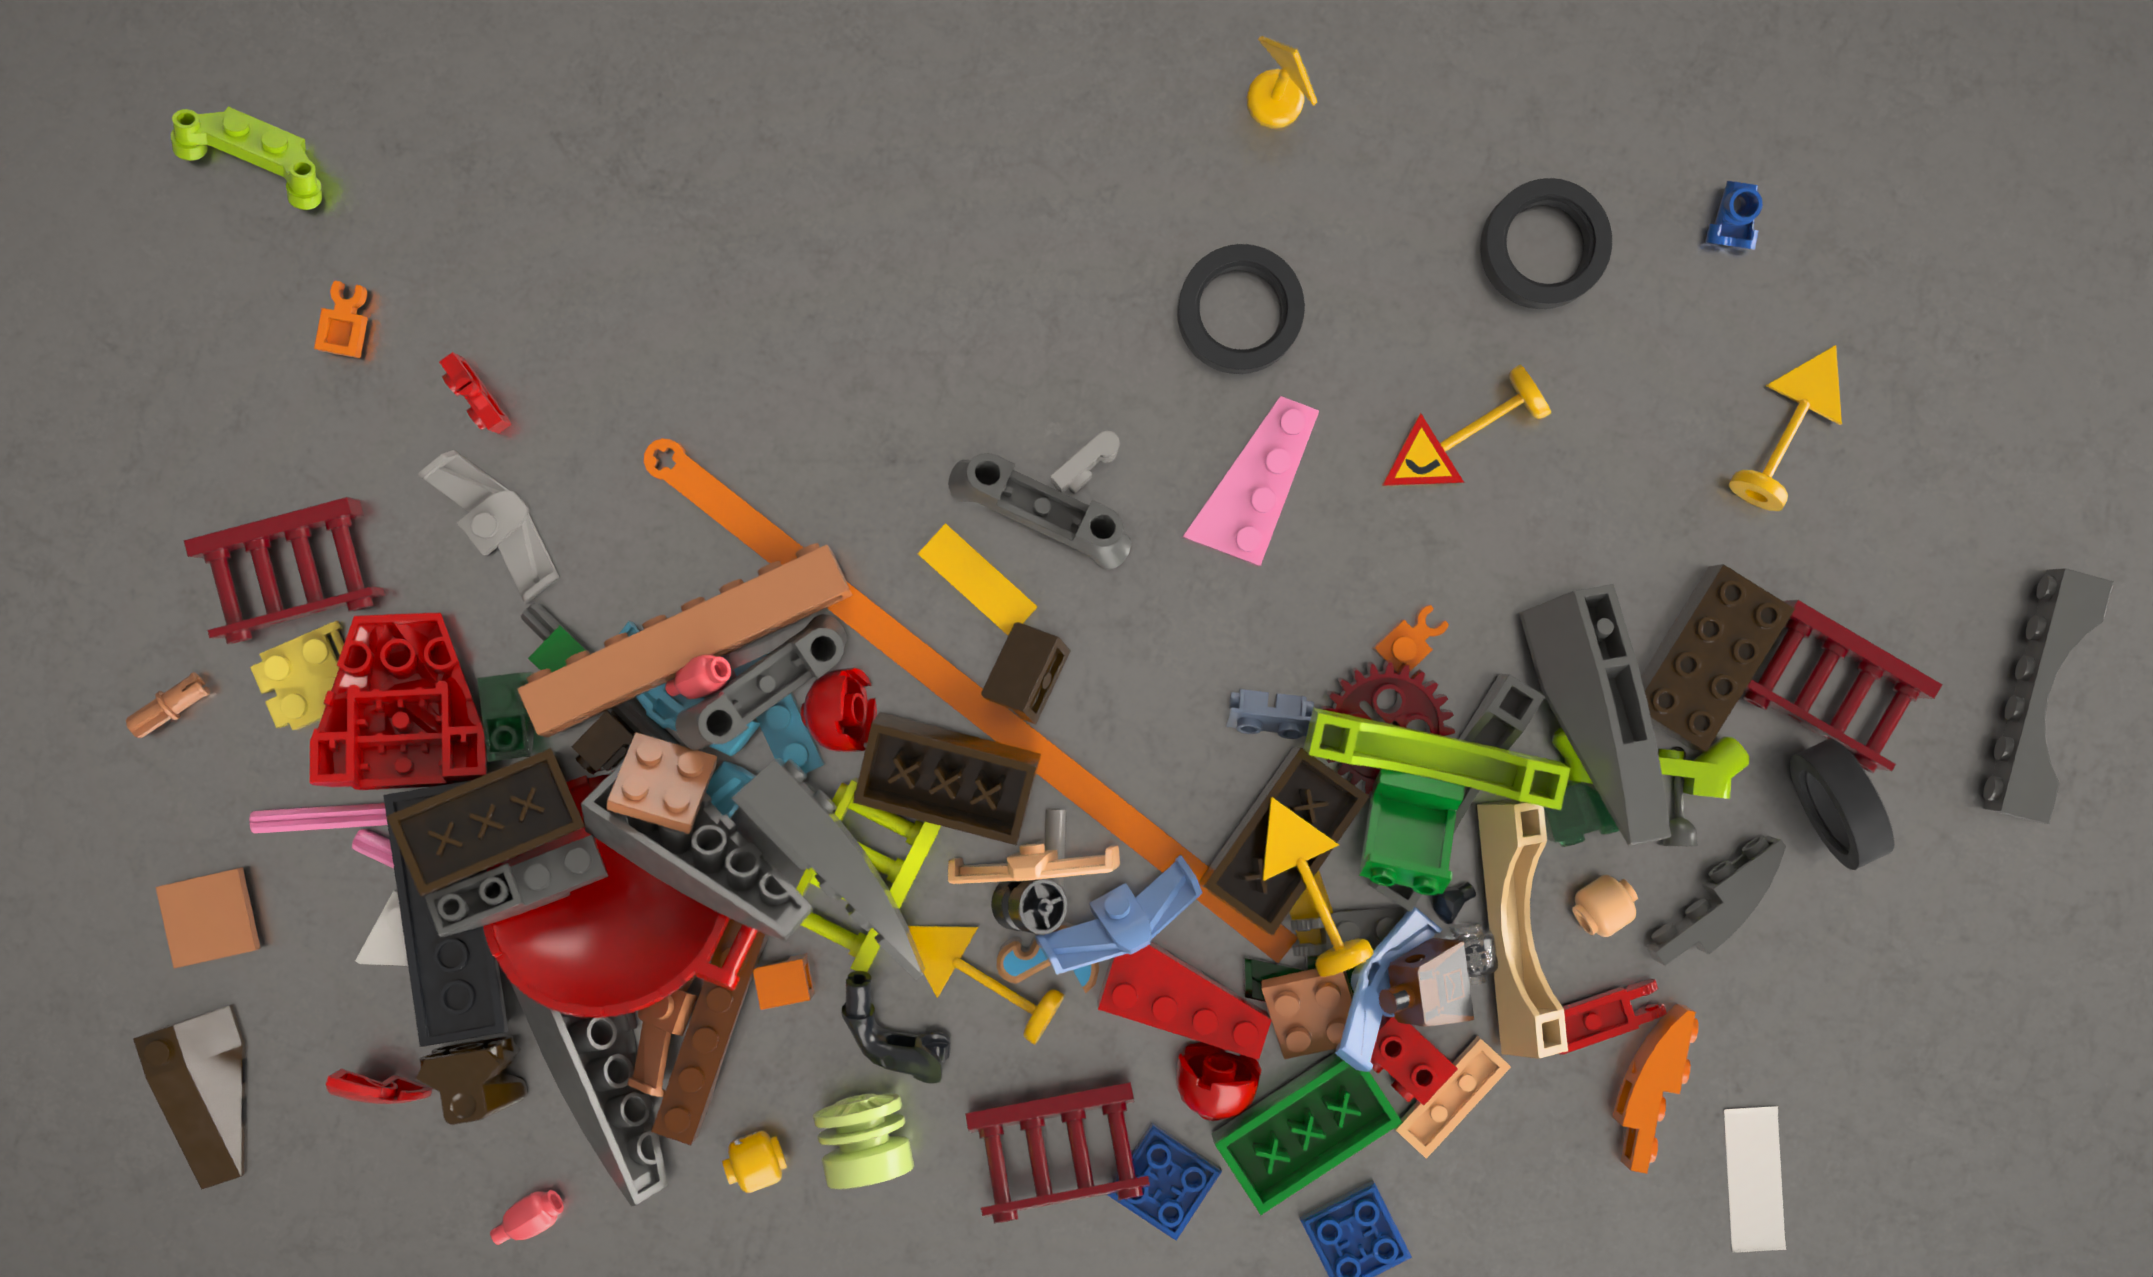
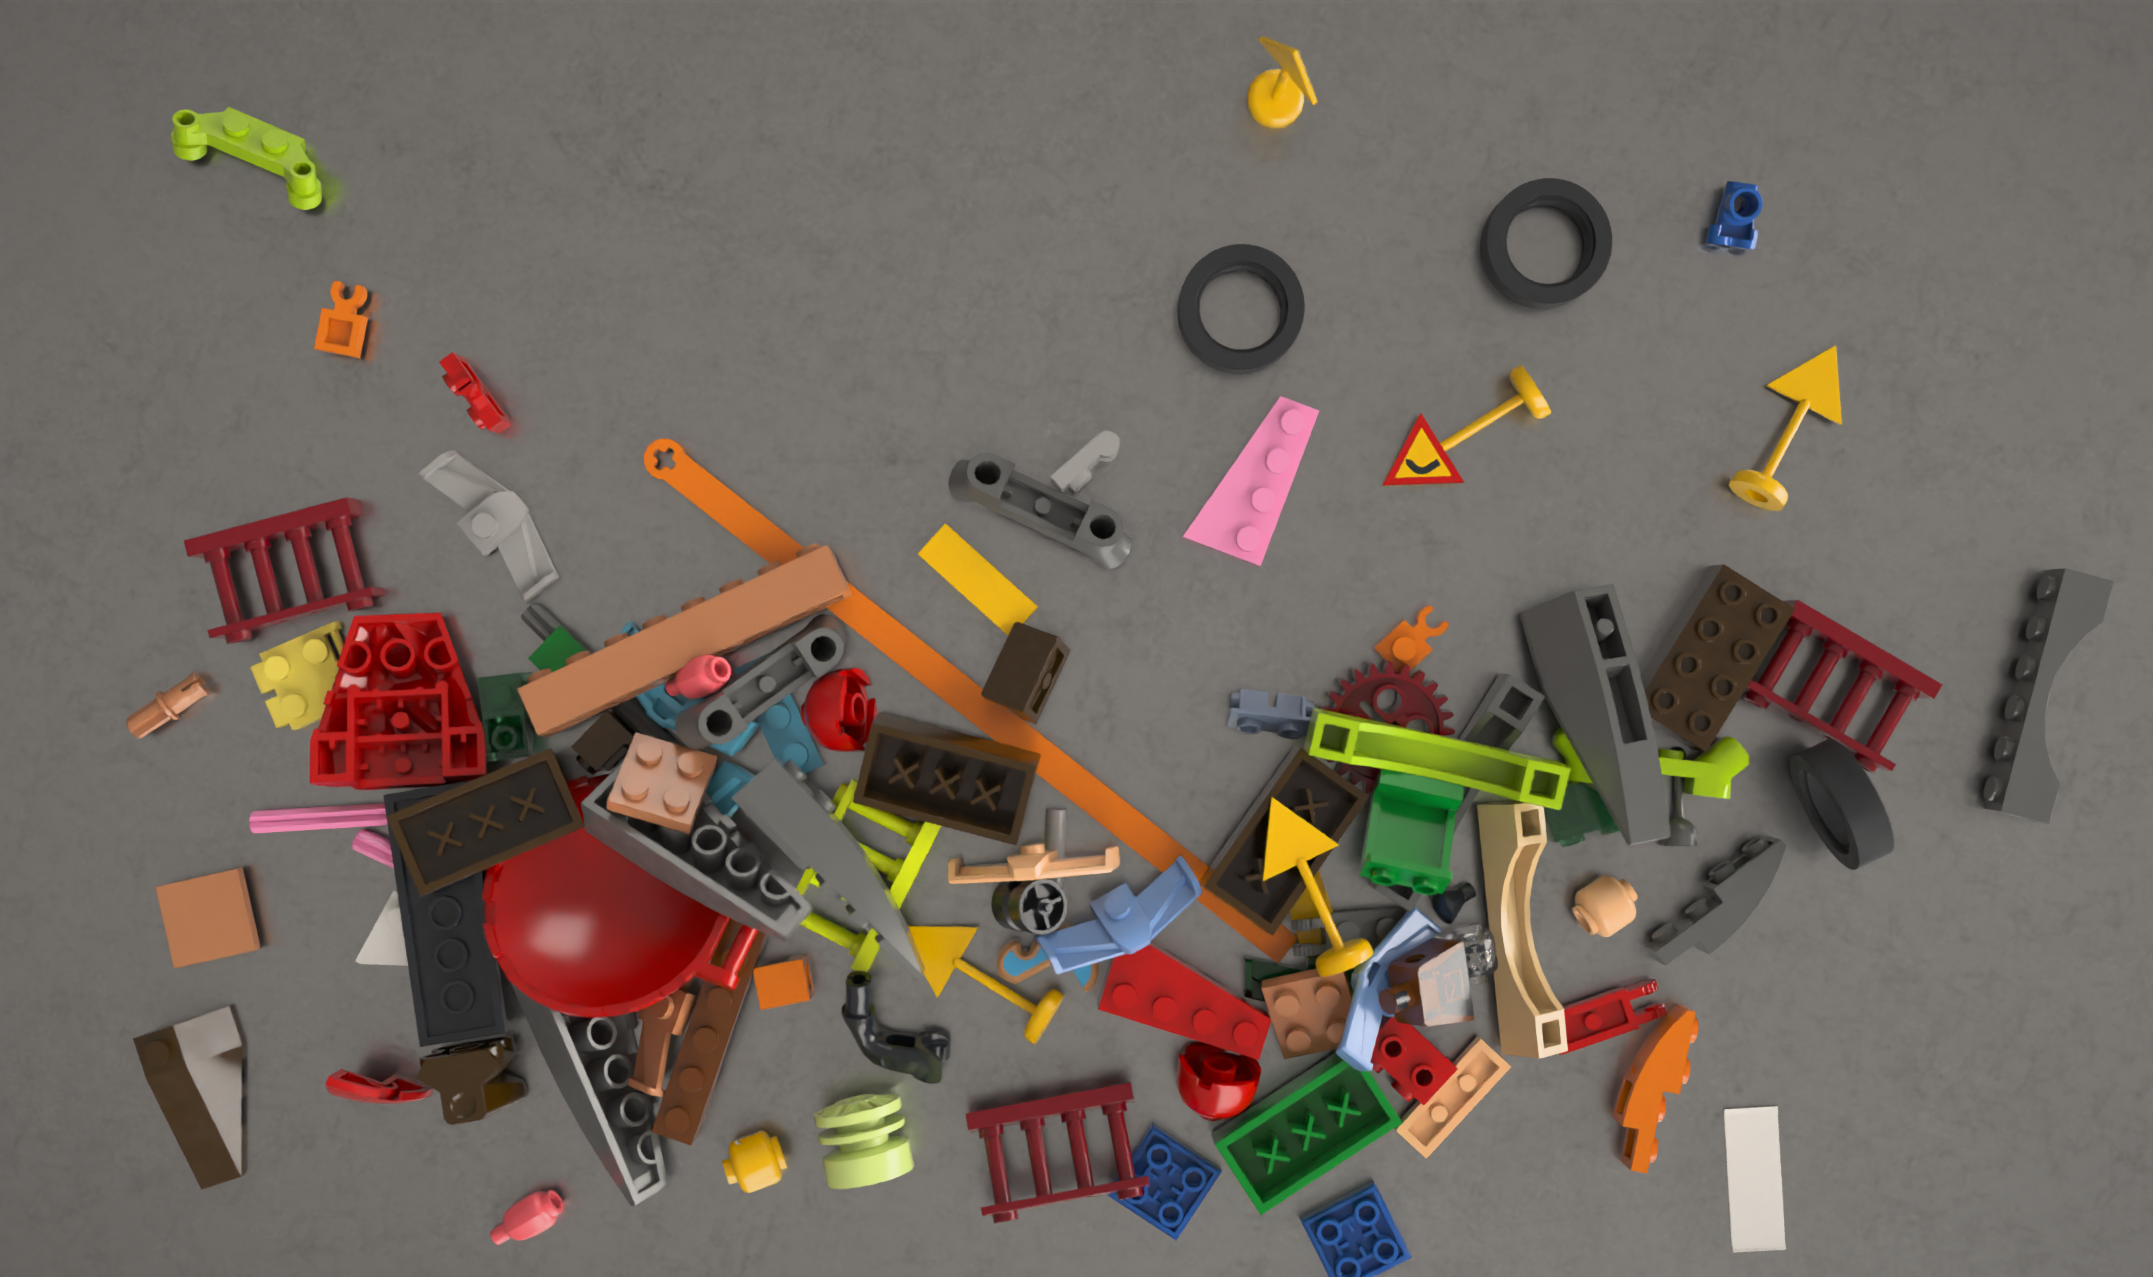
dark grey slope [425,835,608,937] -> none

